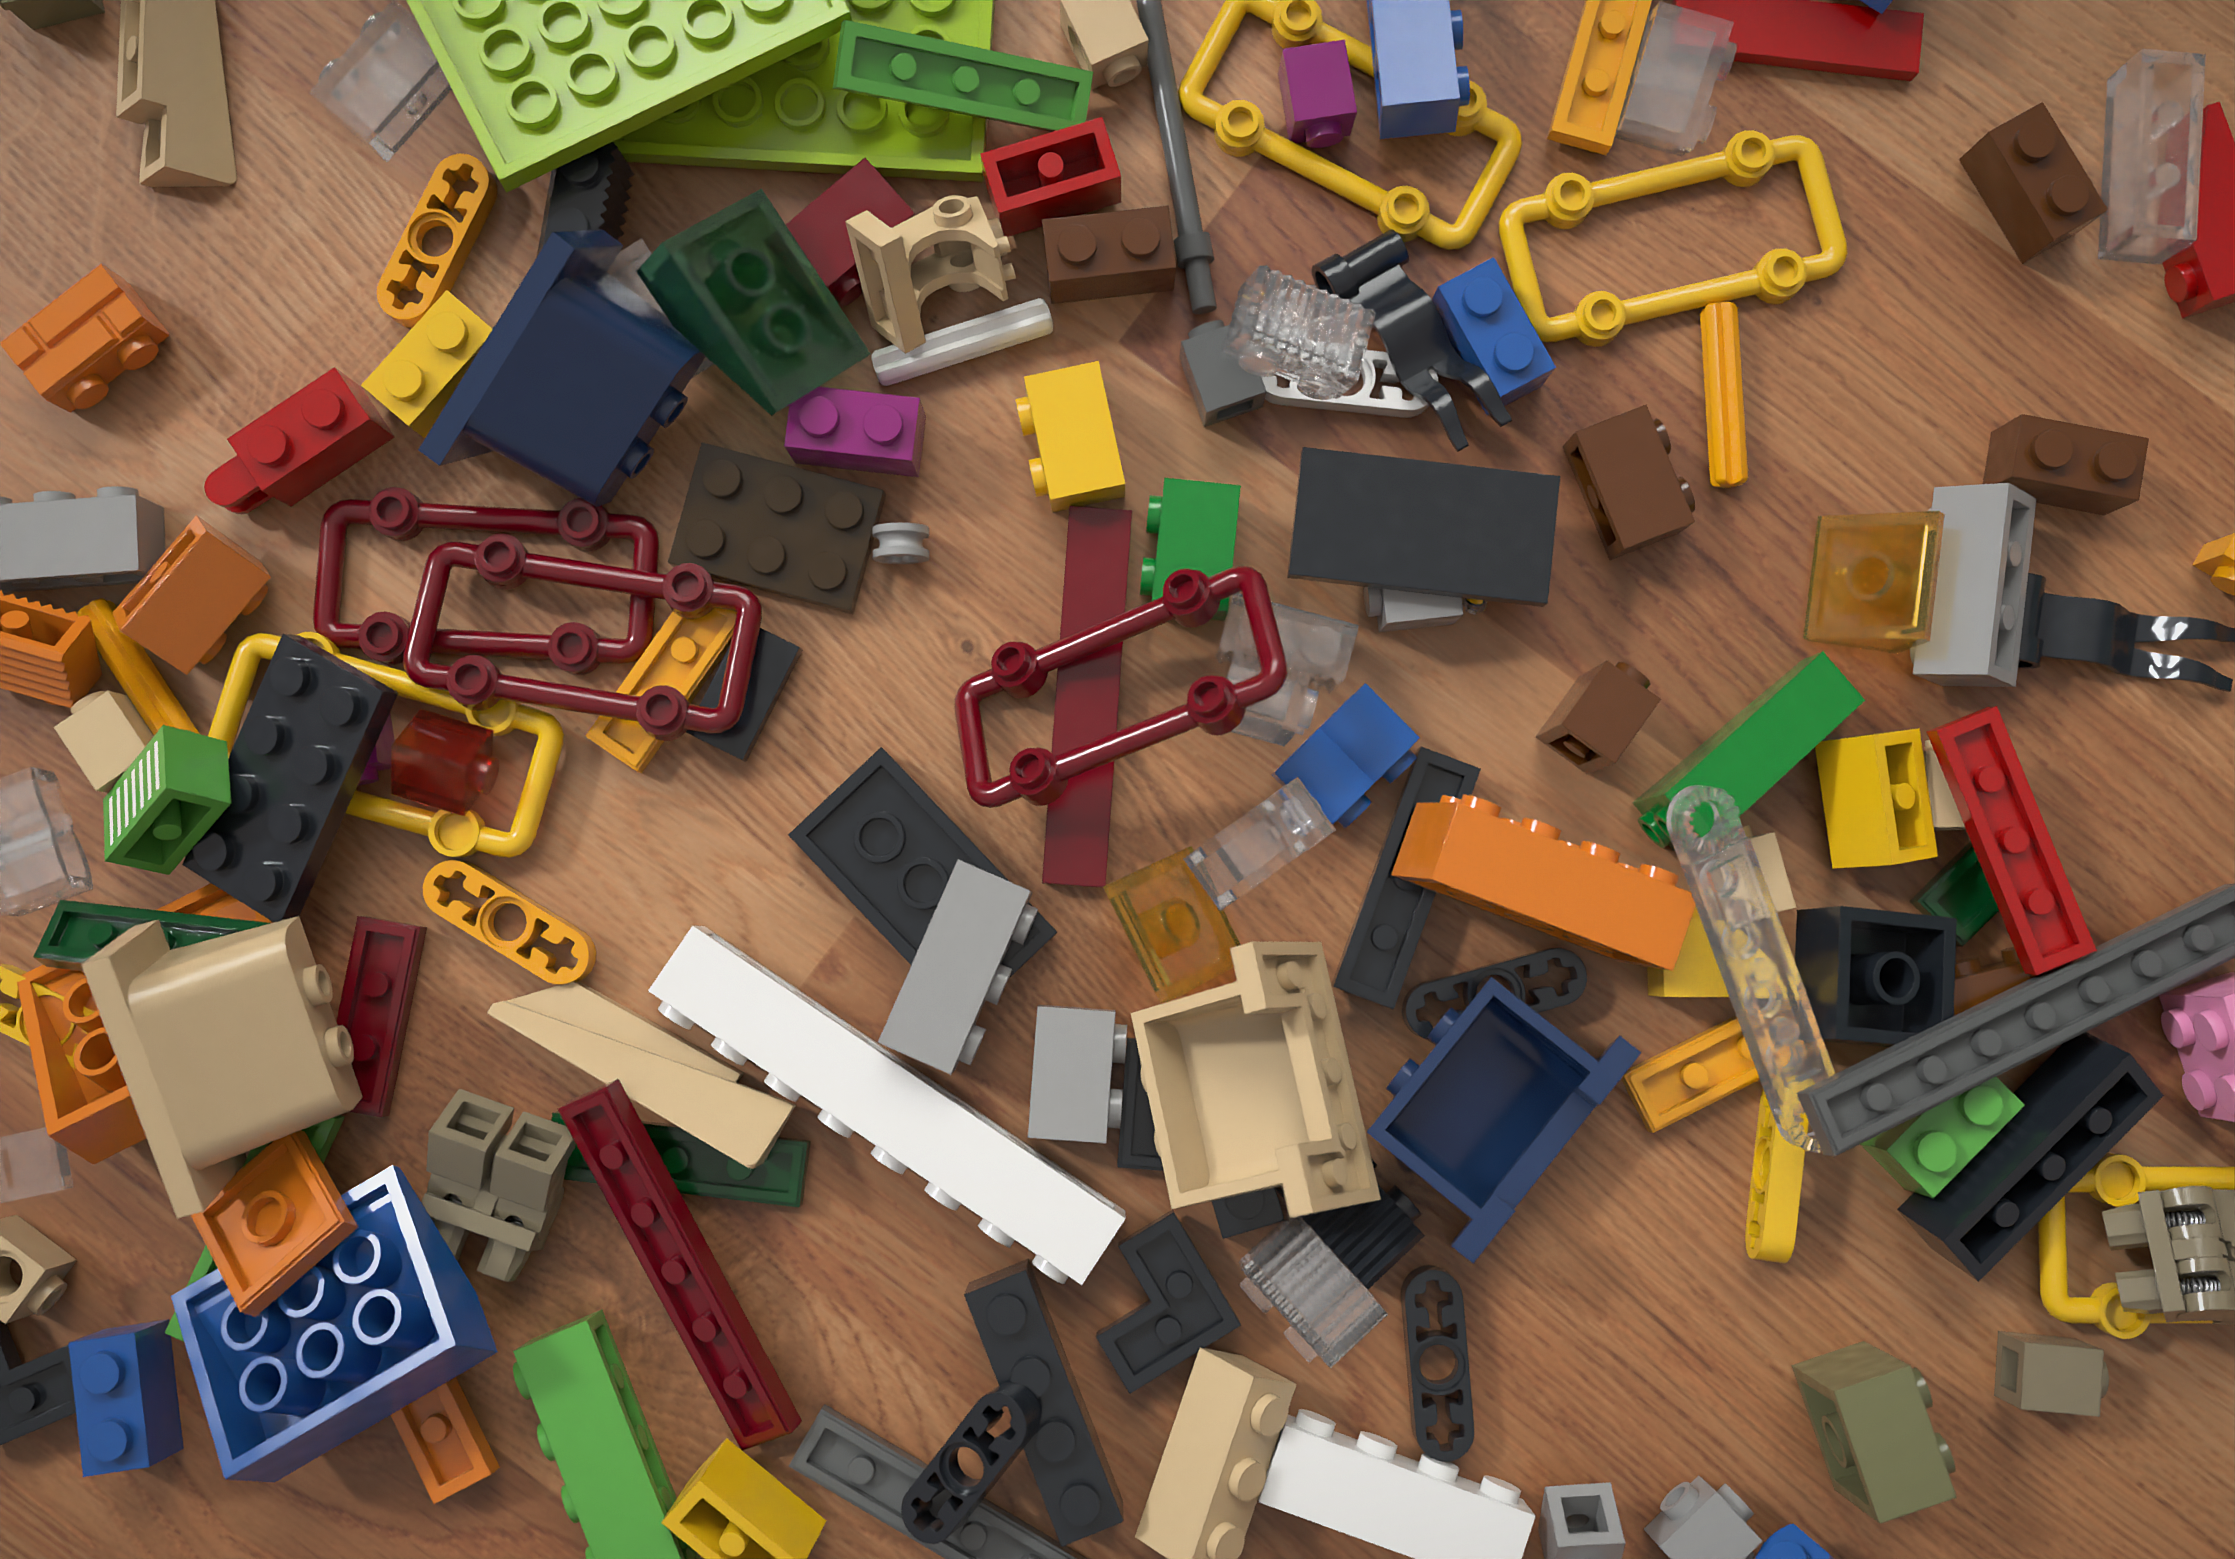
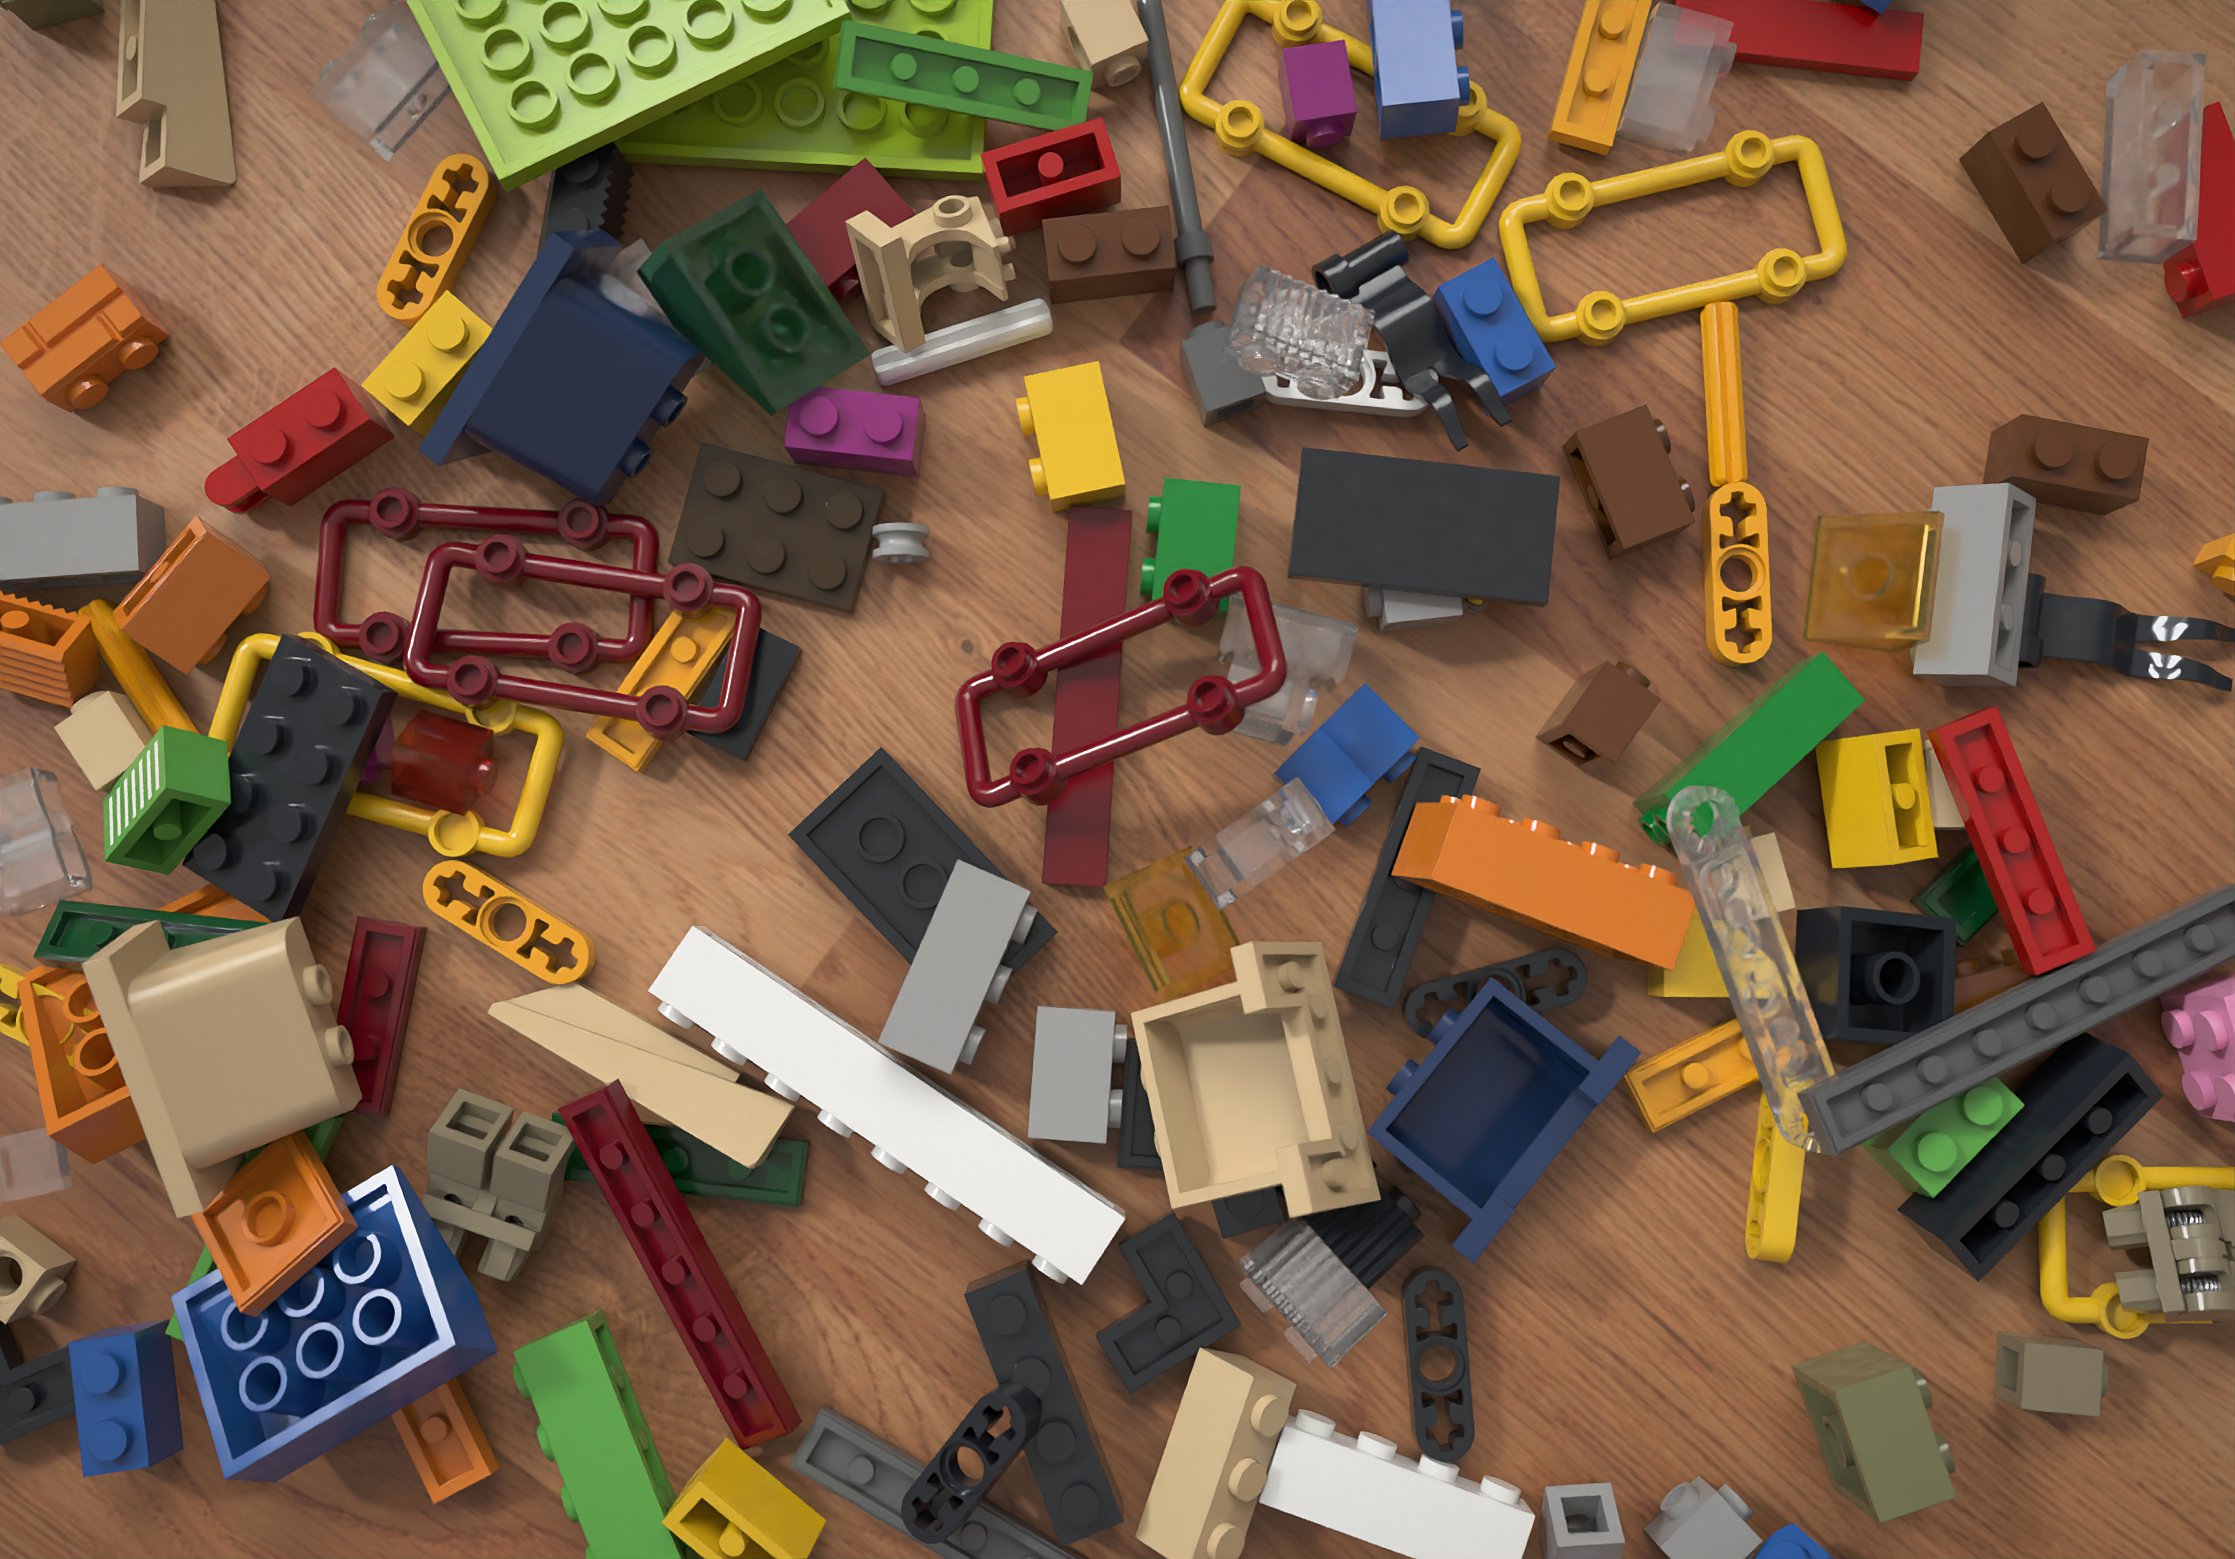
none -> light orange beam [1701,482,1772,667]

